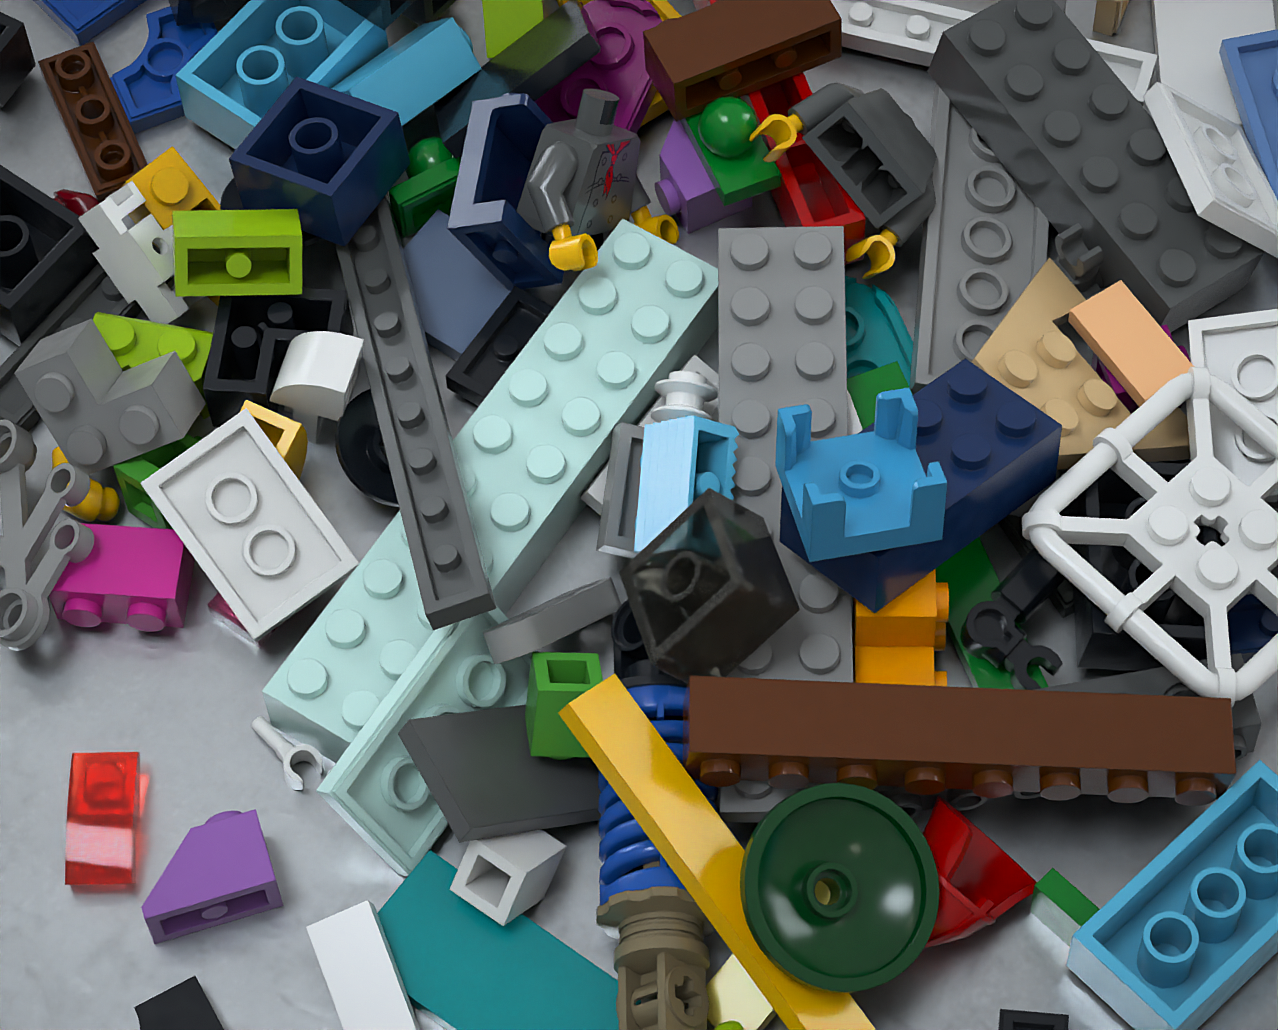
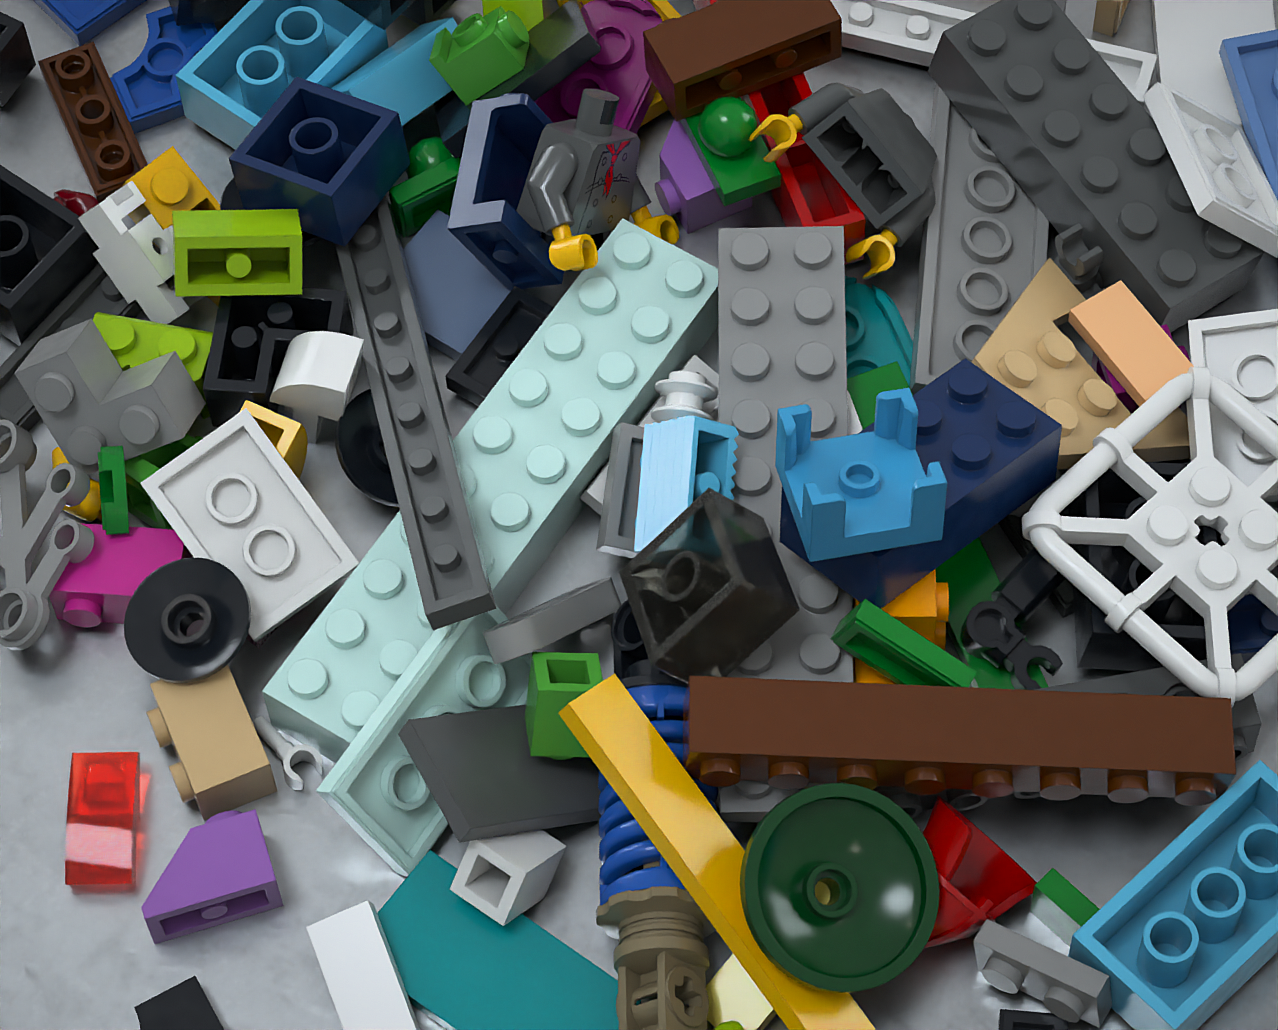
none -> green tile [97,446,129,535]
none -> black dish [124,558,251,683]
none -> tan brick [146,664,277,821]
none -> bright green brick [429,6,530,106]
none -> green tile [830,599,977,687]
none -> light grey plate [974,919,1112,1028]

